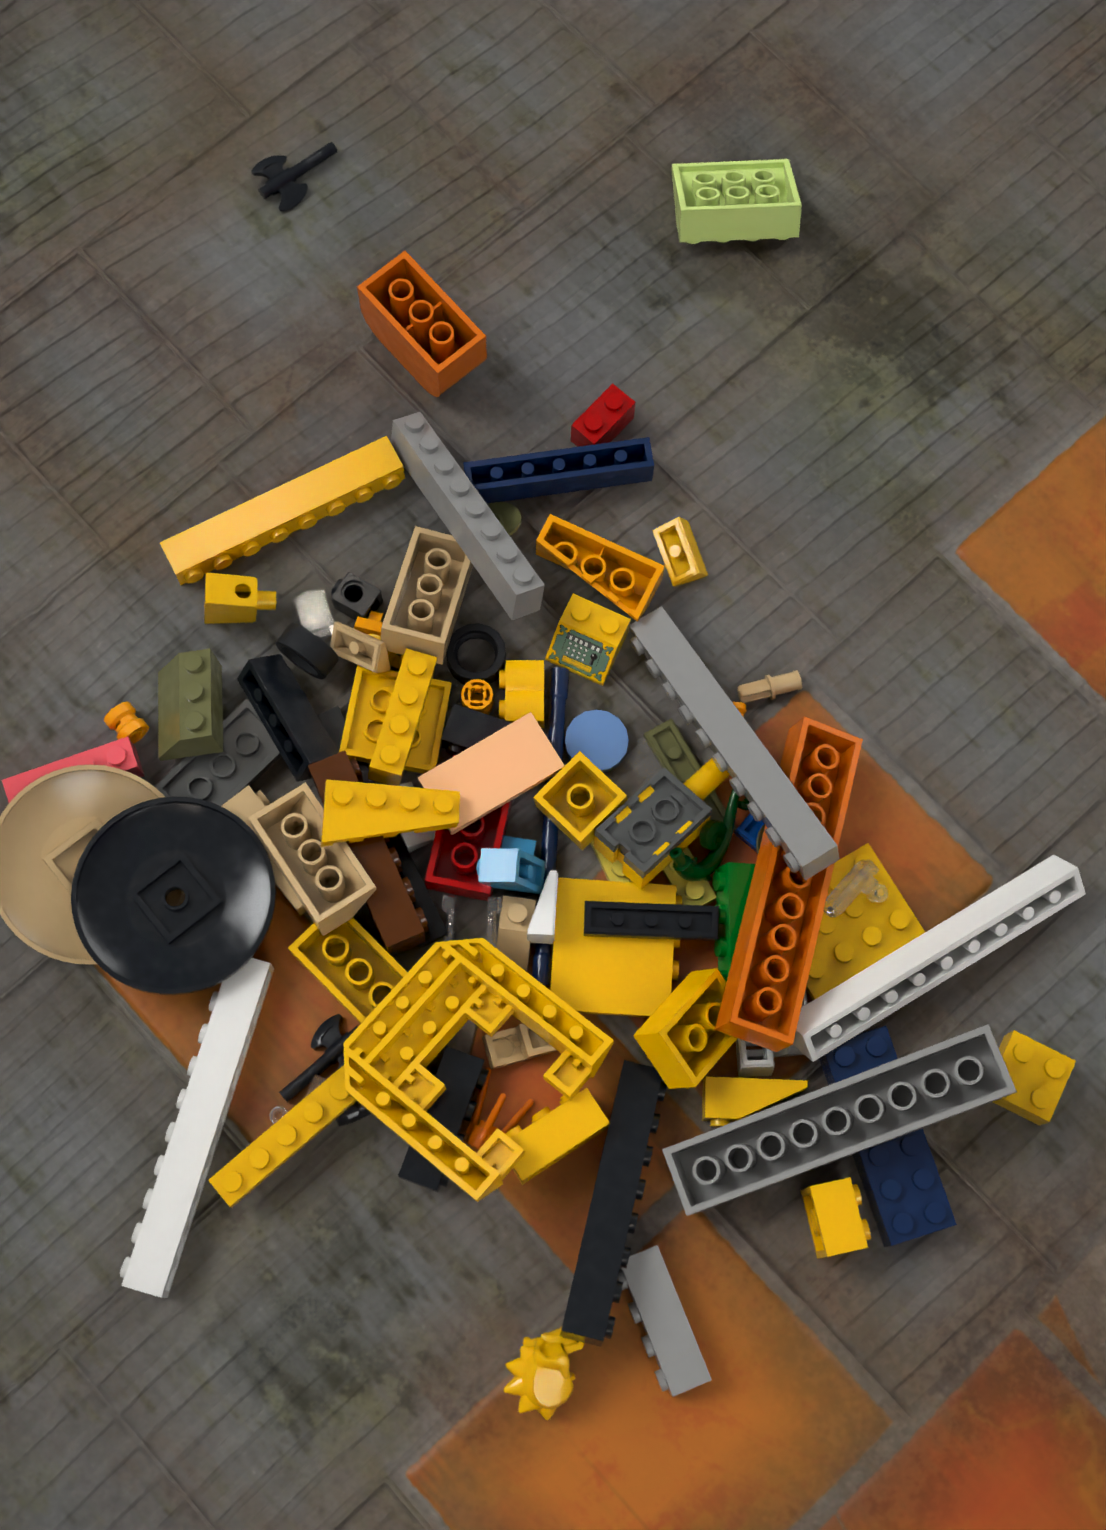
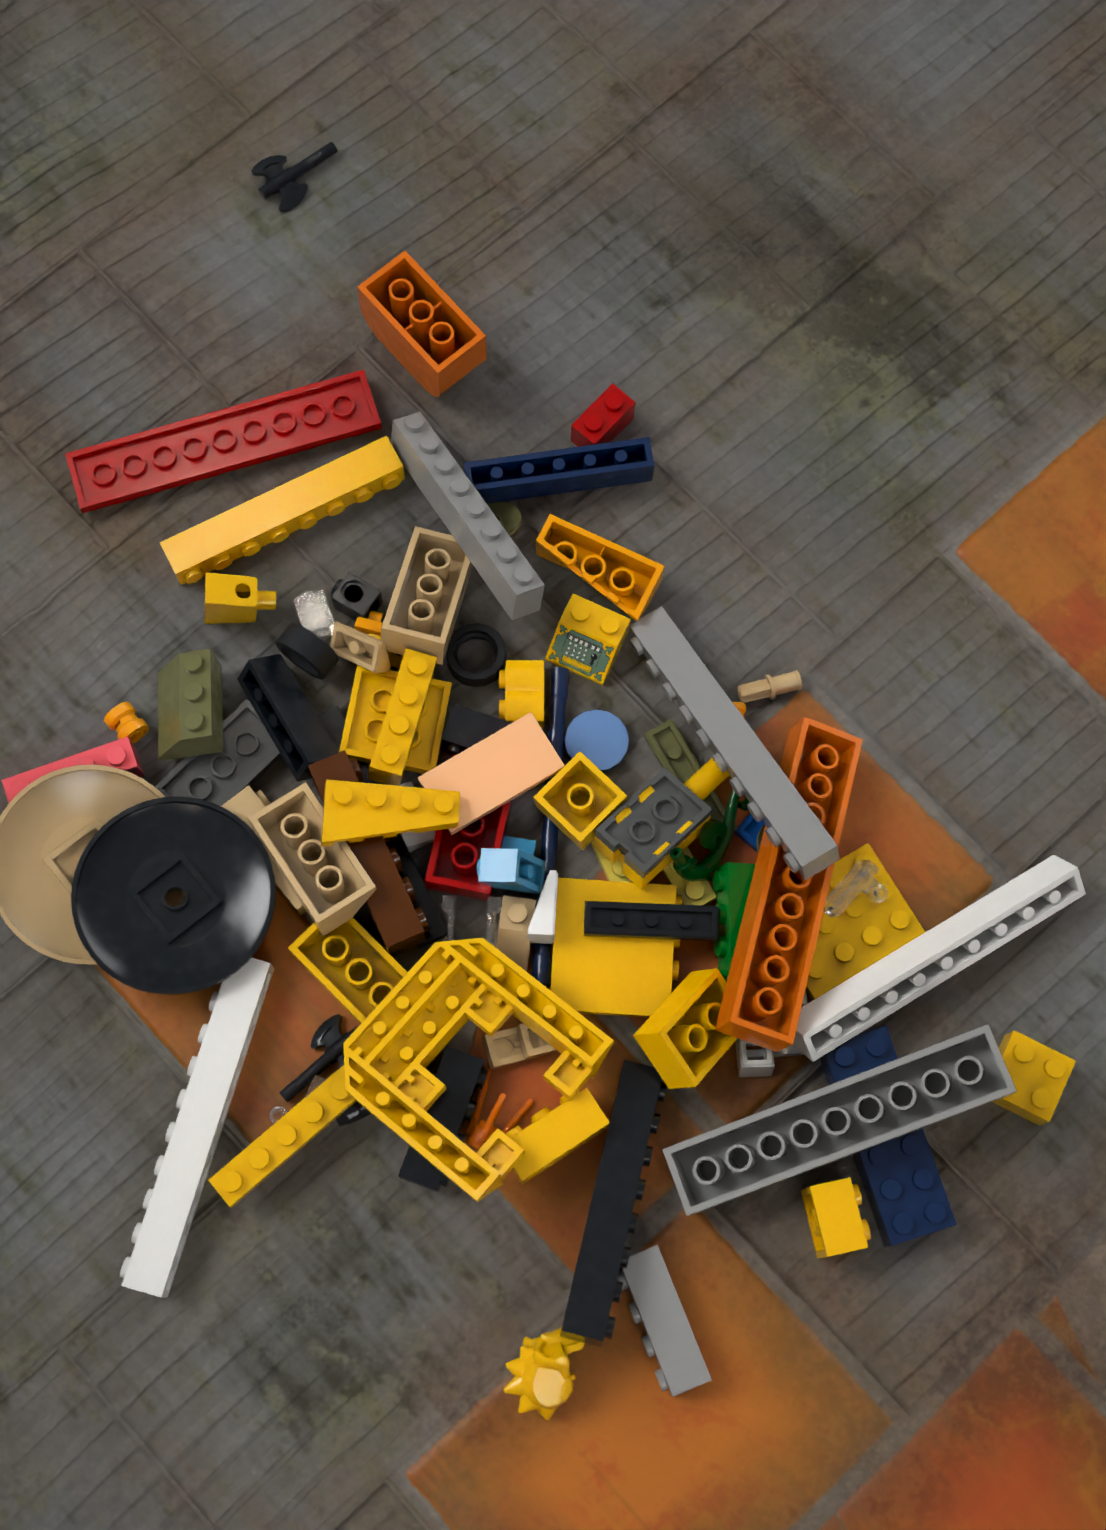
light orange wheel [461,679,494,715] -> none
yellow slope [652,517,708,587] -> none
yellowish green slope [672,159,802,244] -> none
yellow slope [702,1076,808,1128] -> none
none -> red plate [65,369,382,513]

